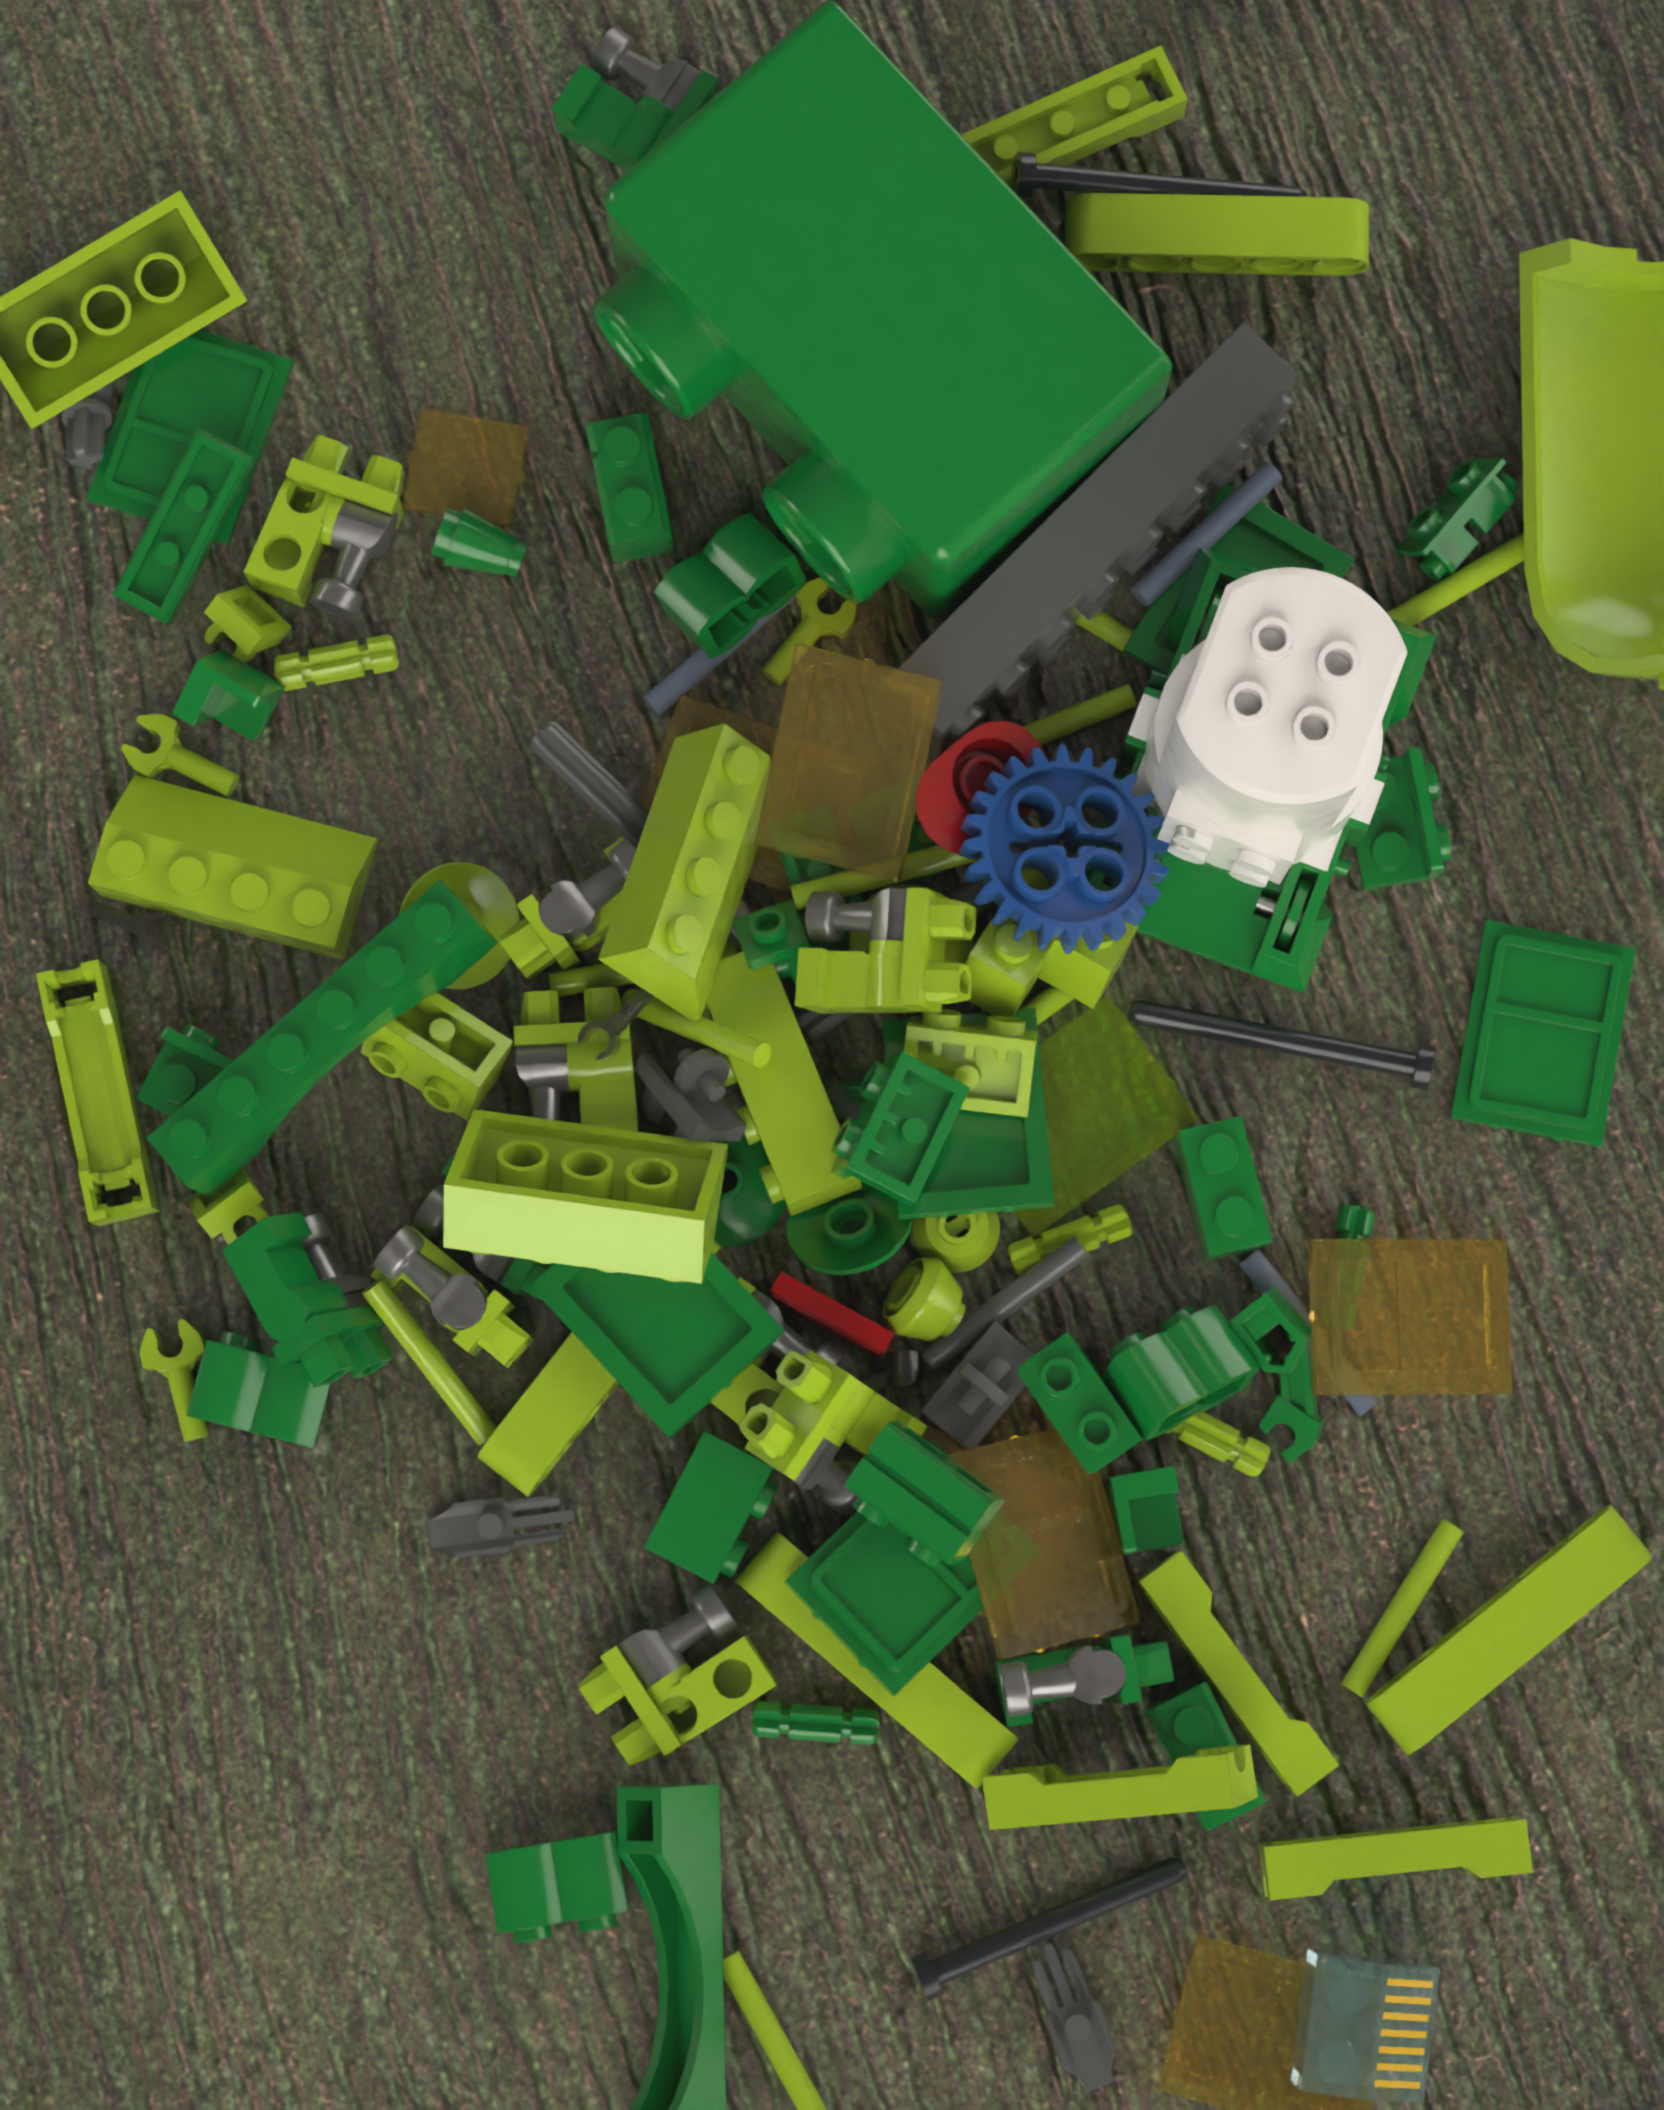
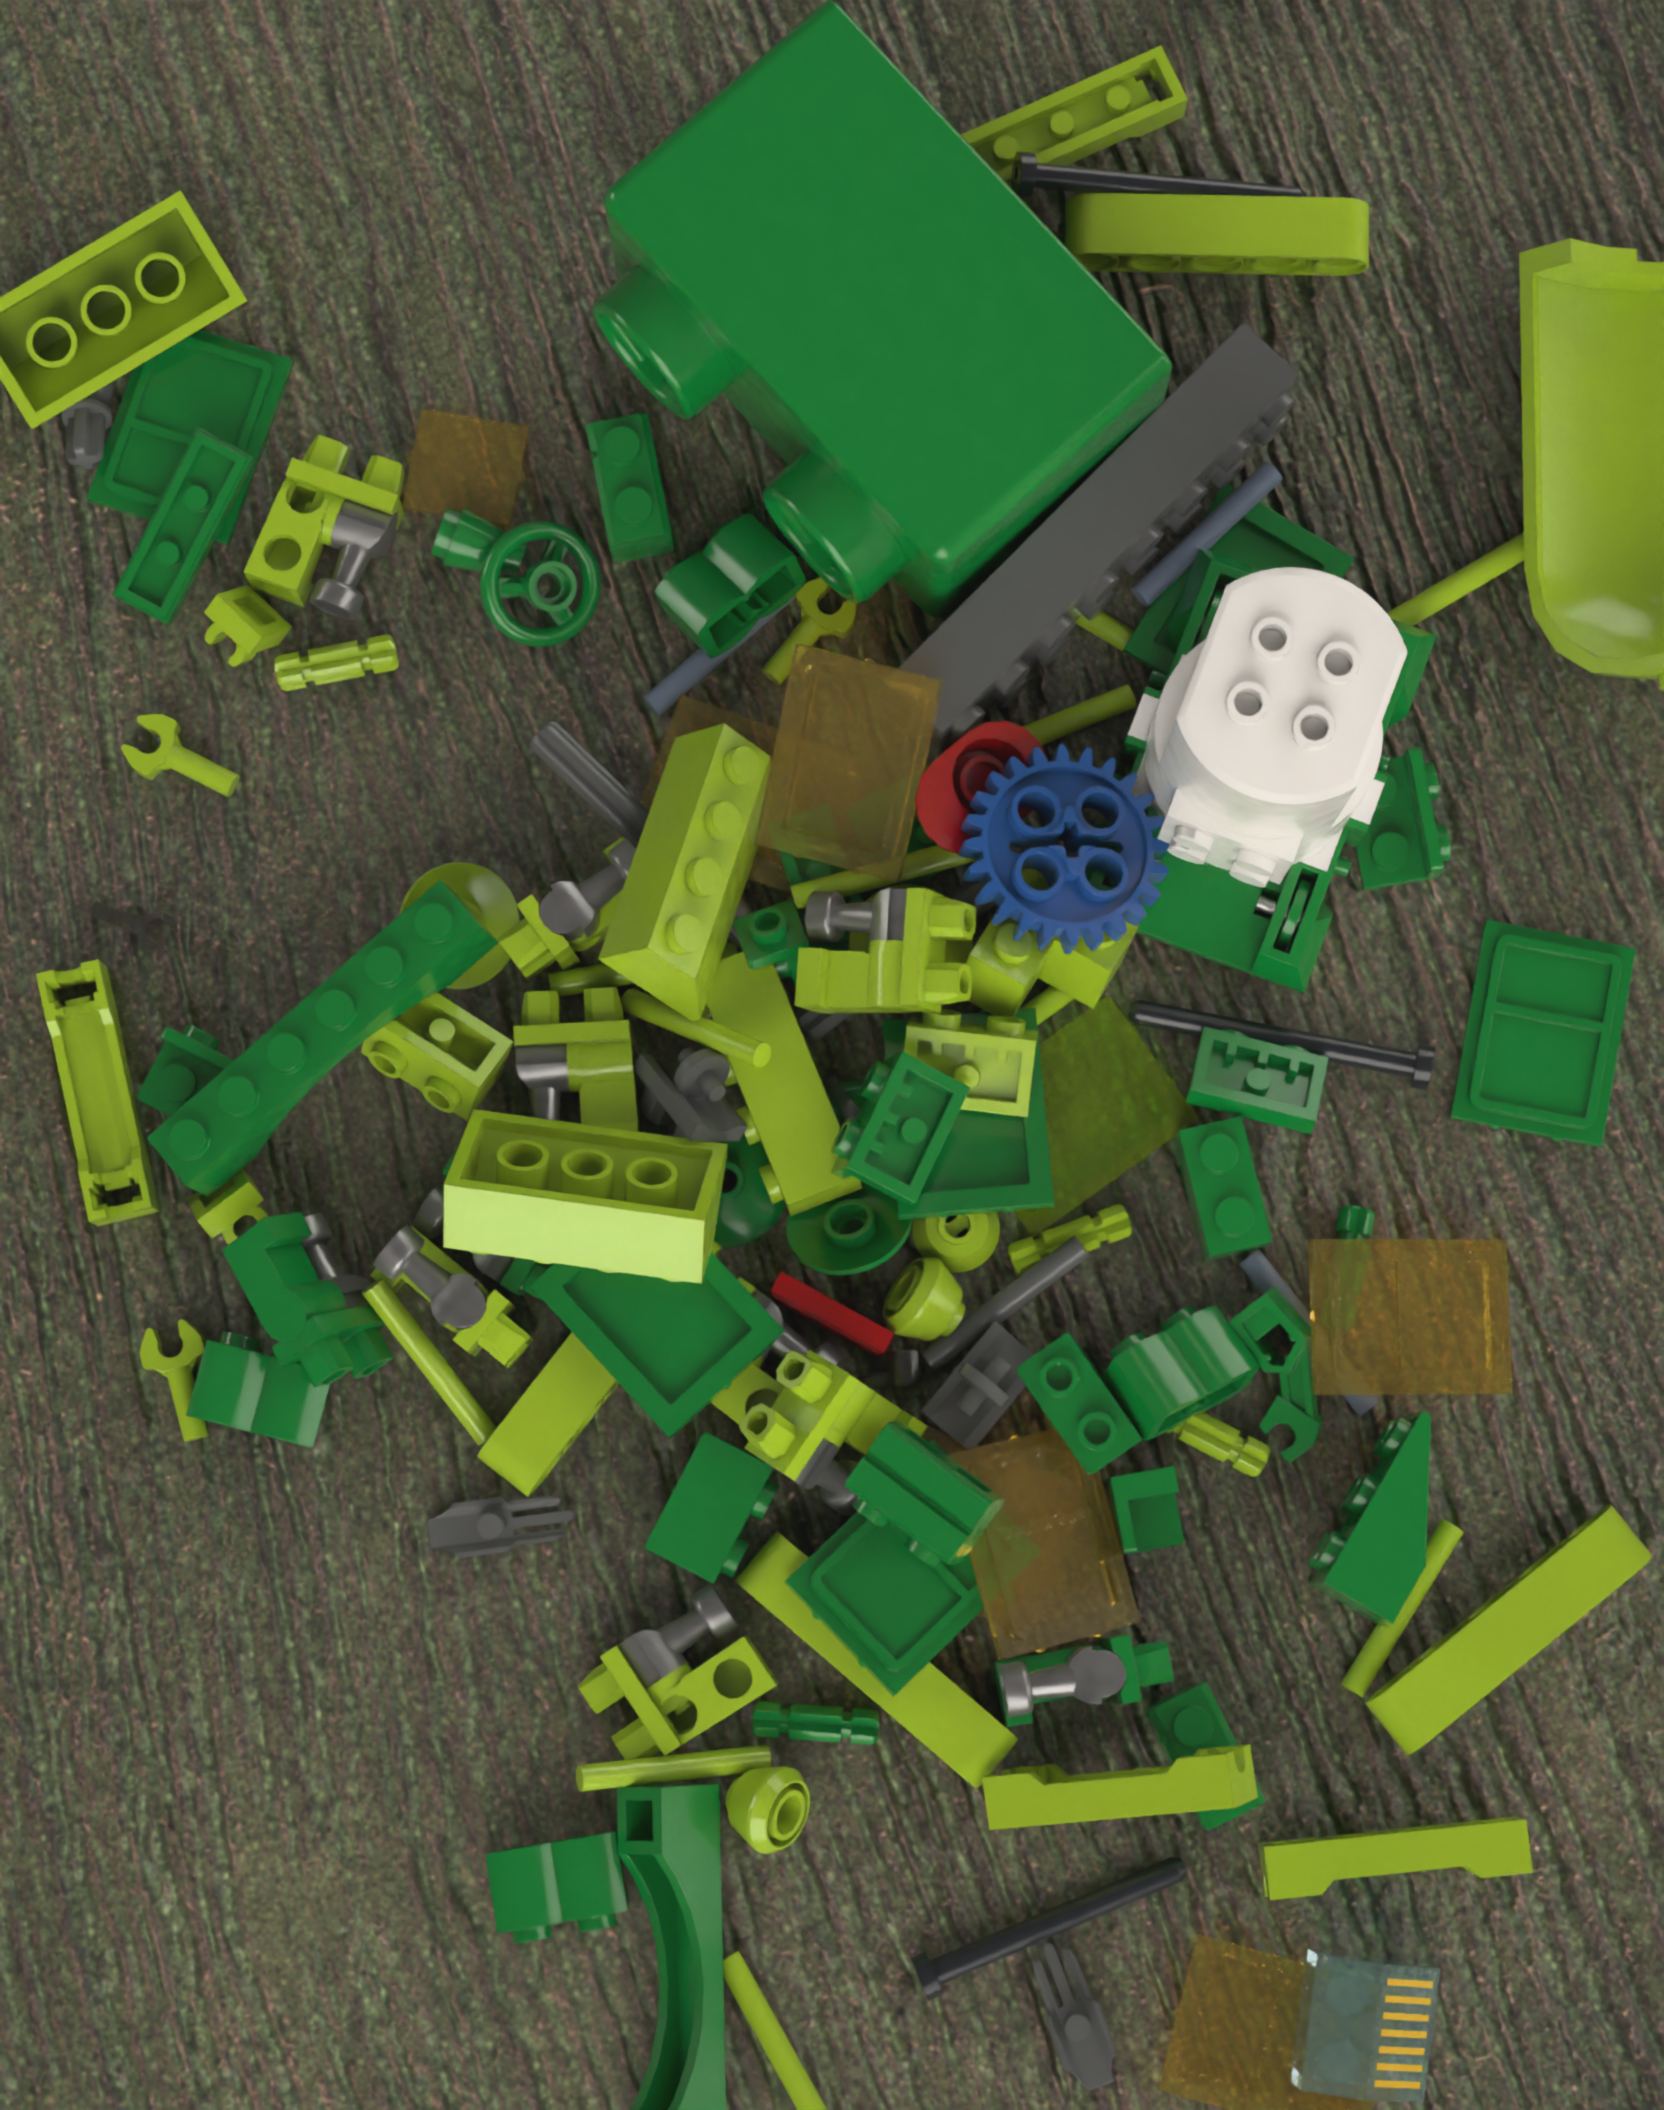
lime slope [88,775,378,960] -> none
green panel [172,649,285,740] -> none
green hips [551,26,721,171] -> none
clear smoke hand [578,988,655,1061] -> none
lime piece [1135,1551,1339,1797] -> none
green hinge [1395,458,1518,581] -> none
none -> green piece [480,521,601,647]
none -> lime bar [576,1744,771,1792]
none -> lime cone [725,1766,810,1854]
none -> green bracket [1186,1026,1329,1134]
none -> green slope [1307,1410,1431,1624]

